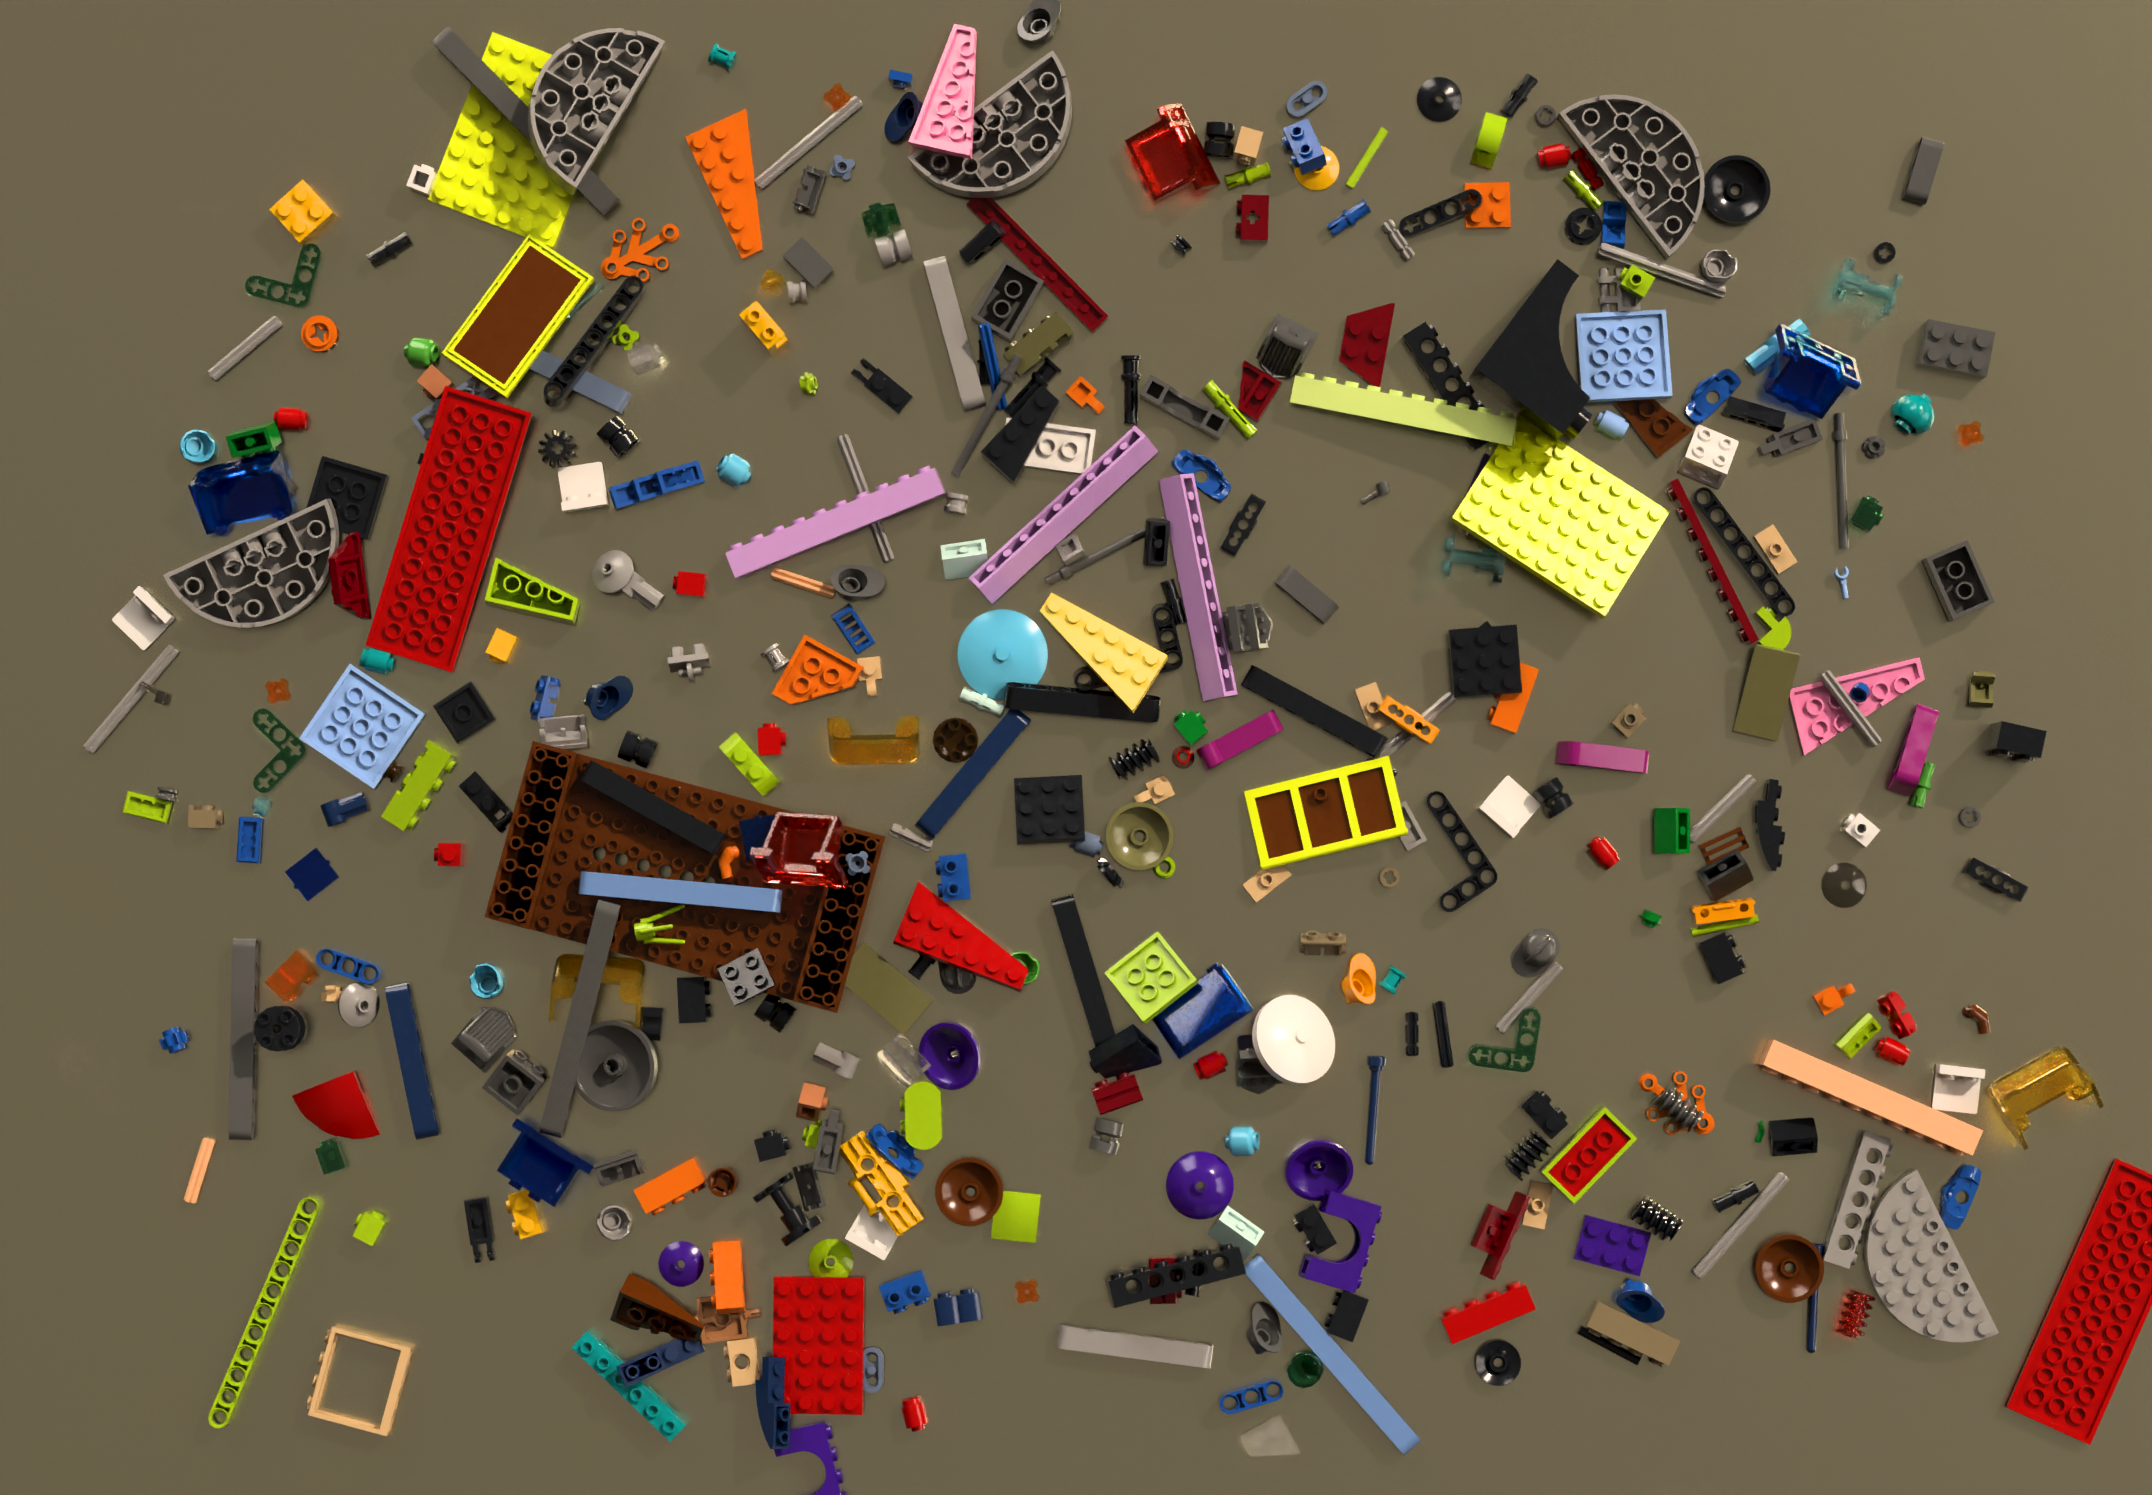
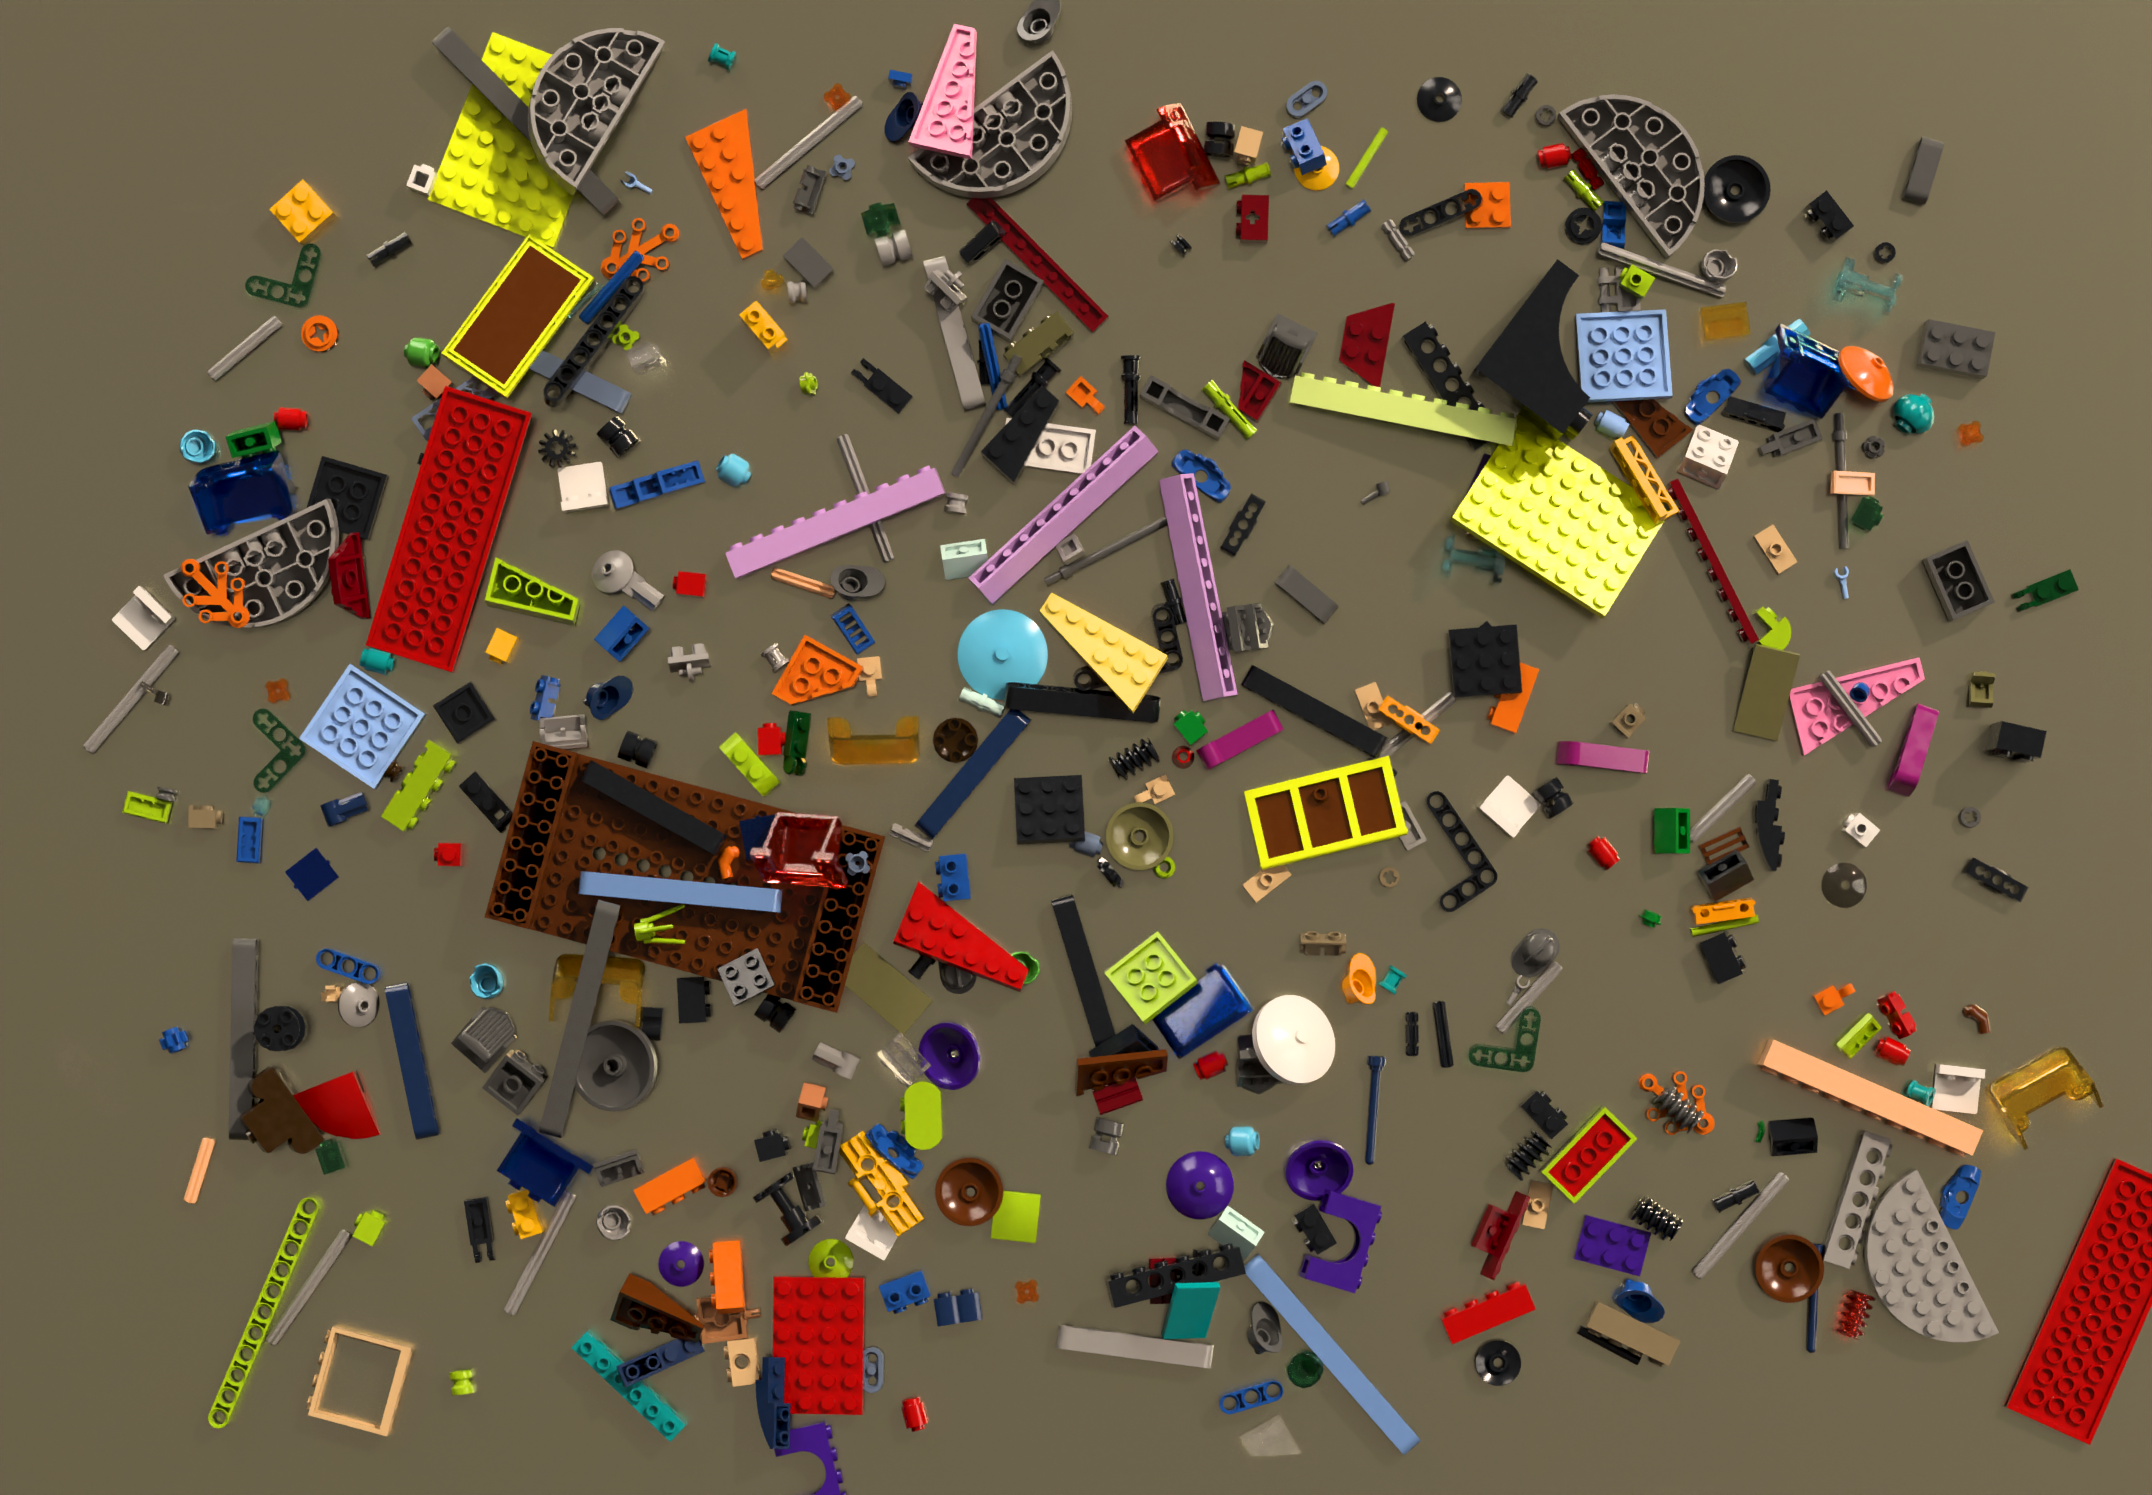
clear orange brick [265,950,318,1001] -> none
black brick [1143,518,1170,566] -> none
black brick [1324,1290,1369,1342] -> none
lime brick [1471,112,1508,169] -> none
black beam [1691,487,1795,618] -> none
bright green pin [1909,762,1936,809] -> none
none -> orange plant [181,559,250,628]
none -> dark brown brick [239,1066,325,1154]
none -> light grey axle [265,1230,352,1346]
none -> lime wheel [449,1370,474,1396]
none -> light grey axle [504,1192,576,1315]
none -> blue axle [579,251,644,324]
none -> blue brick [594,605,650,662]
none -> light blue hand [620,172,652,194]
none -> dark green hinge [783,710,811,776]
none -> light grey hips [924,269,967,310]
none -> reddish brown wing [1075,1049,1168,1096]
none -> teal tile [1161,1282,1221,1339]
none -> light grey hand [1506,975,1530,1006]
none -> yellow fence [1609,435,1679,525]
none -> clear yellow plate [1701,302,1751,341]
none -> black brick [1805,190,1854,243]
none -> light nougat tile [1830,471,1875,496]
none -> orange dish [1838,346,1894,402]
none -> teal bush [1906,1080,1936,1107]
none -> dark green hinge [2012,569,2079,612]

